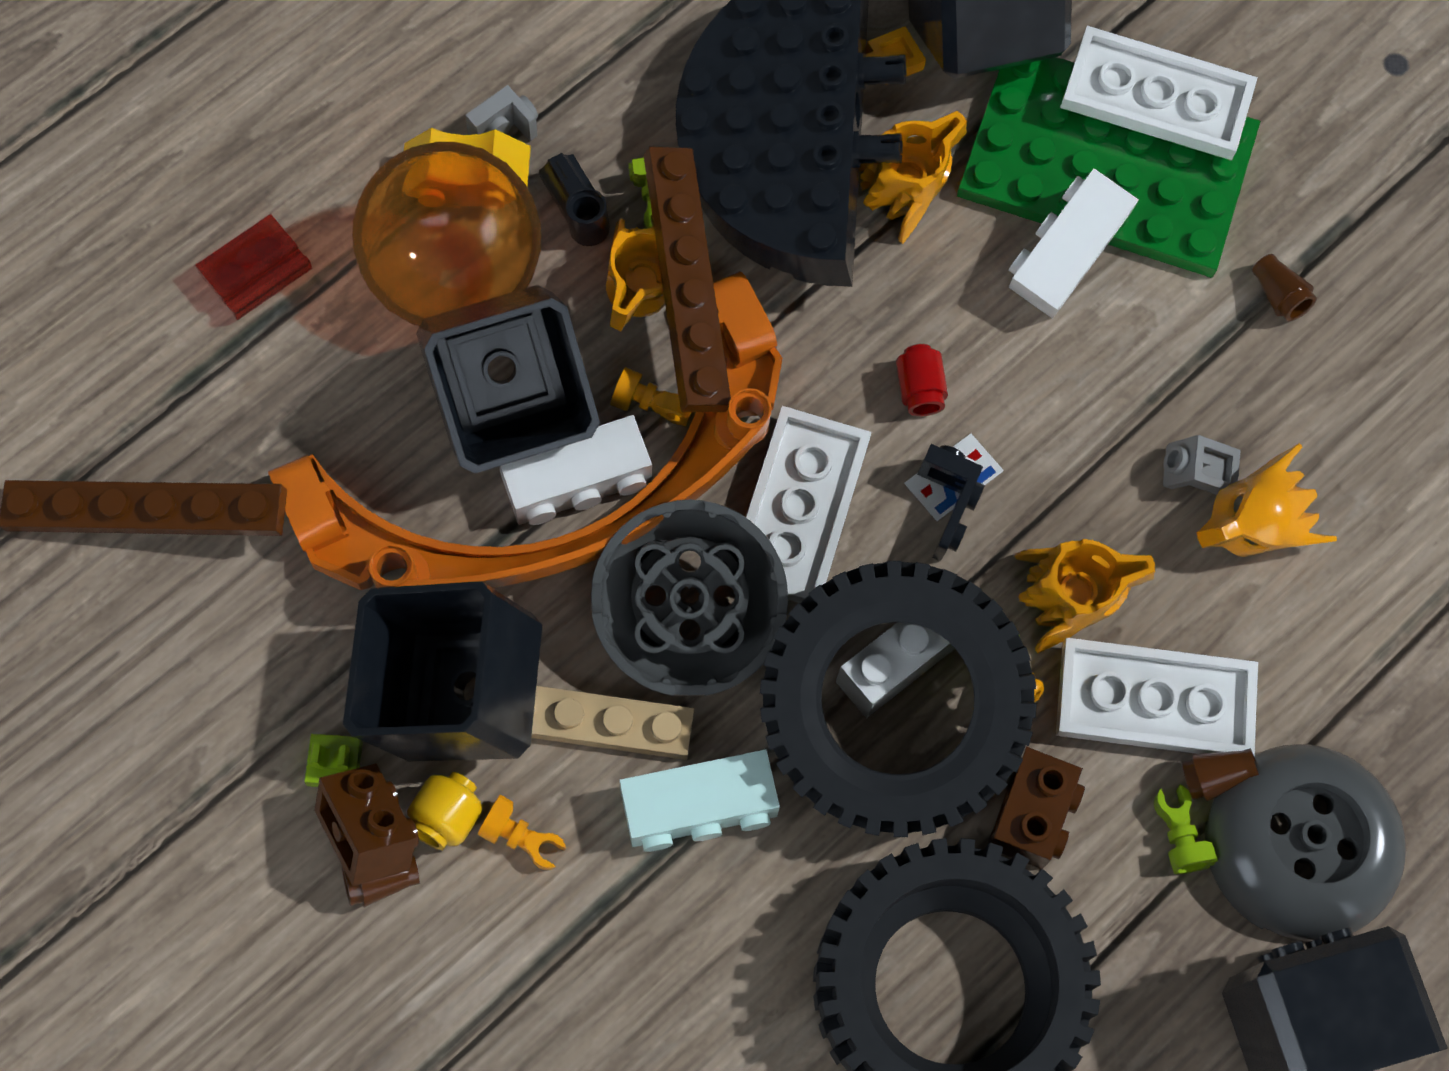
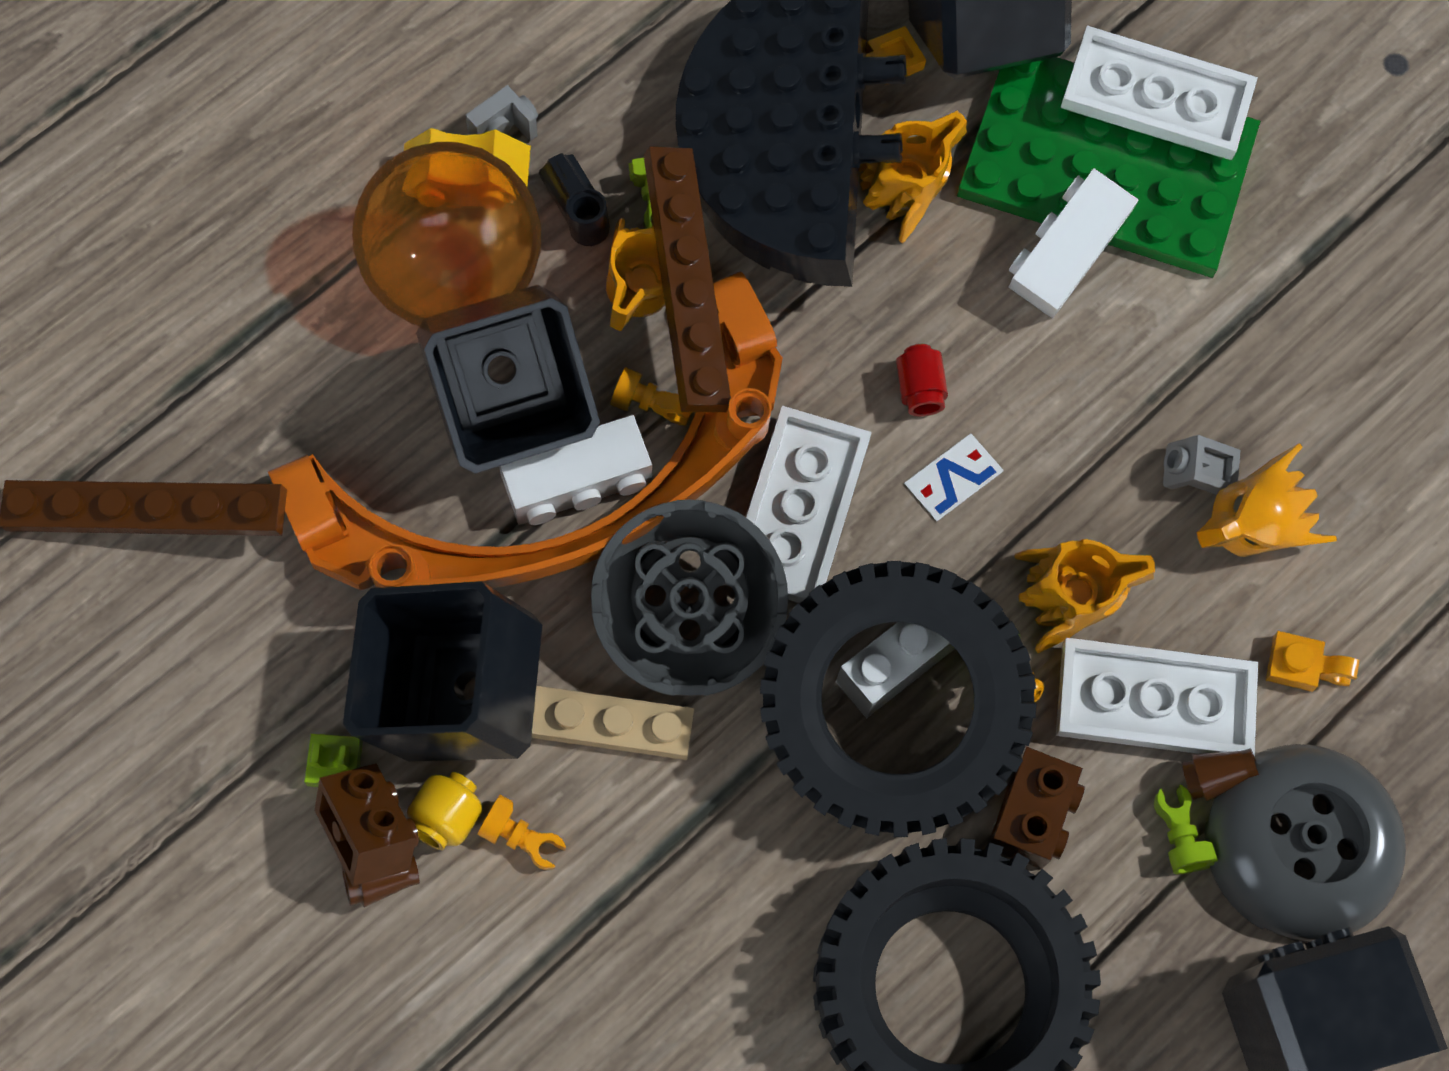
clear red plate [195,214,313,320] -> none
light aqua brick [620,749,780,852] -> none
black bracket [917,444,985,561] -> none
reddish brown cone [1252,254,1317,321] -> none
none -> light orange plate [1265,631,1360,692]

